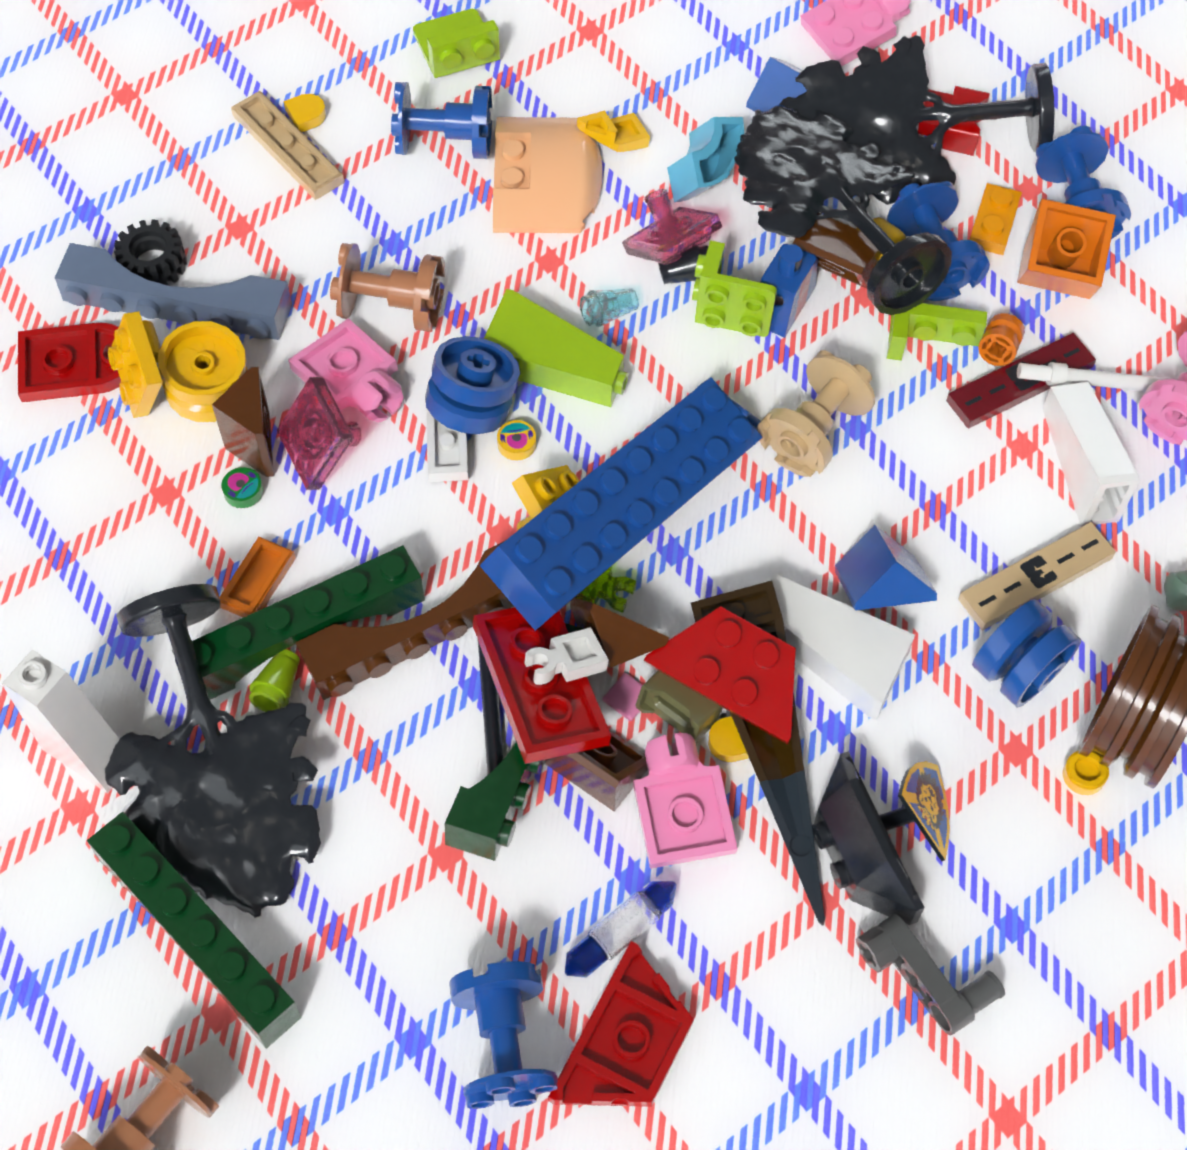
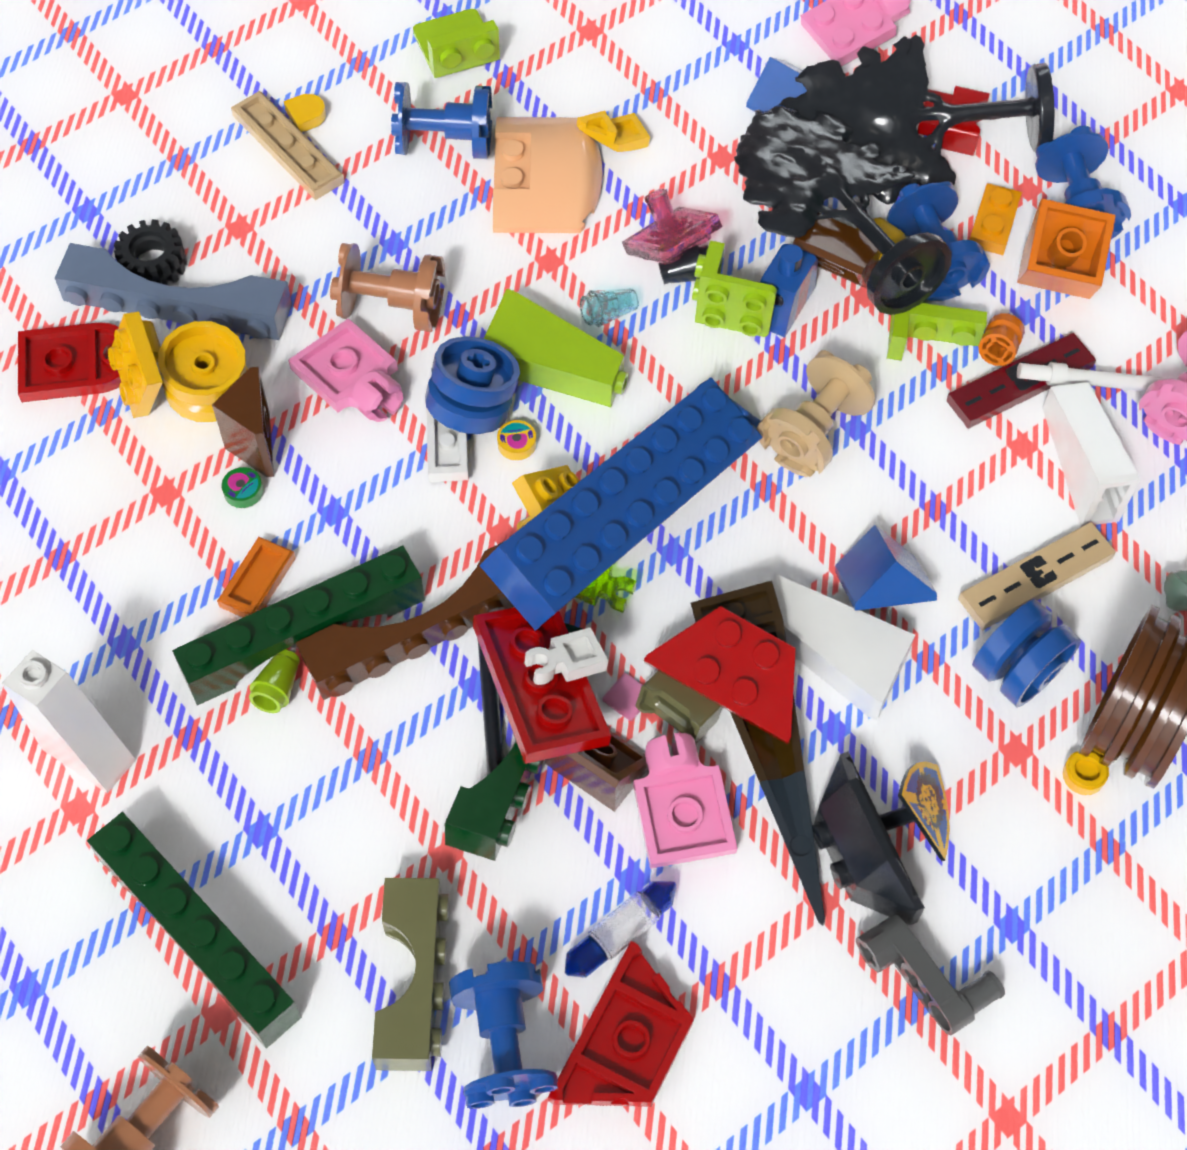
black plant [104,584,321,918] -> none
clear pink plate [277,377,361,490] -> none
reddish brown slope [570,598,670,668] -> none
medium azure brick [667,117,744,203] -> none
yellow tile [708,716,749,762] -> none
none -> olive arch [372,877,449,1071]

